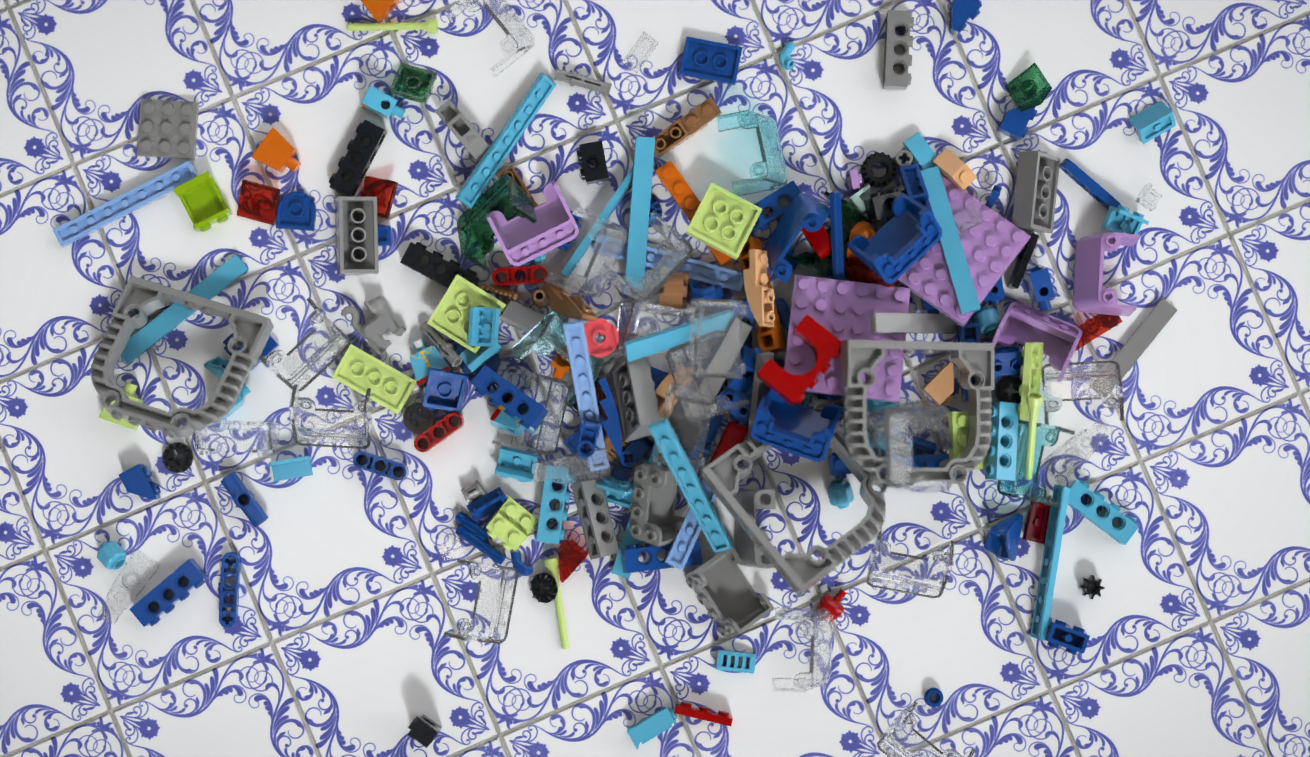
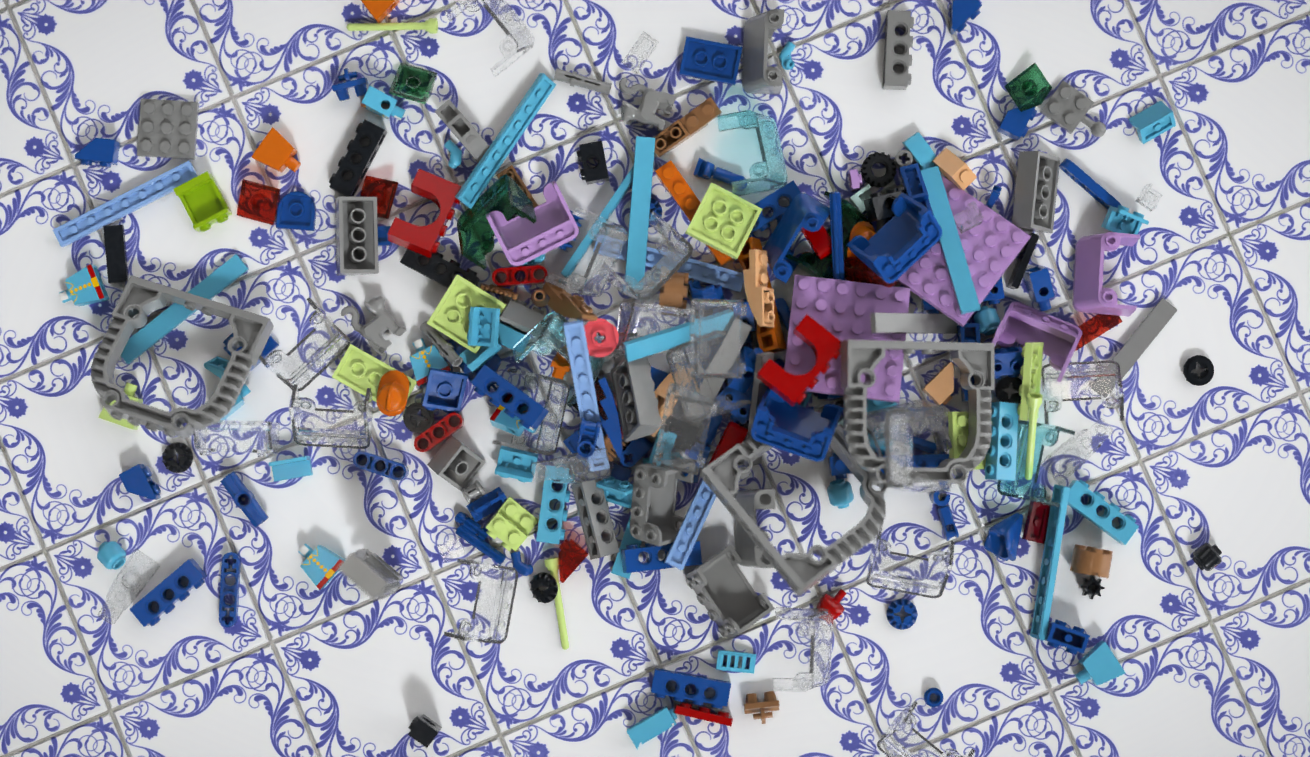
medium azure tile [648,419,733,554] -> none
none -> medium azure torso [59,264,109,306]
none -> blue slope [75,138,120,168]
none -> black tile [103,225,129,284]
none -> medium azure torso [298,543,345,590]
none -> blue hips [332,68,368,101]
none -> light grey window [337,548,404,600]
none -> orange piece [377,370,409,416]
none -> red arch [387,169,461,258]
none -> light grey slope [427,435,485,491]
none -> medium azure arm [444,139,462,169]
none -> medium azure slope [498,321,533,355]
none -> light grey animal [619,78,676,132]
none -> blue brick [651,668,731,709]
none -> blue piece [693,158,747,189]
none -> light grey windscreen [742,9,784,95]
none -> medium nougat hips [744,691,780,724]
none -> blue gear [886,599,918,630]
none -> blue piece [929,488,959,541]
none -> light grey plate [1040,80,1106,137]
none -> medium nougat brick [1070,544,1113,578]
none -> medium azure torso [1075,640,1125,686]
none -> black gear [1183,355,1214,386]
none -> black head [1193,543,1222,571]

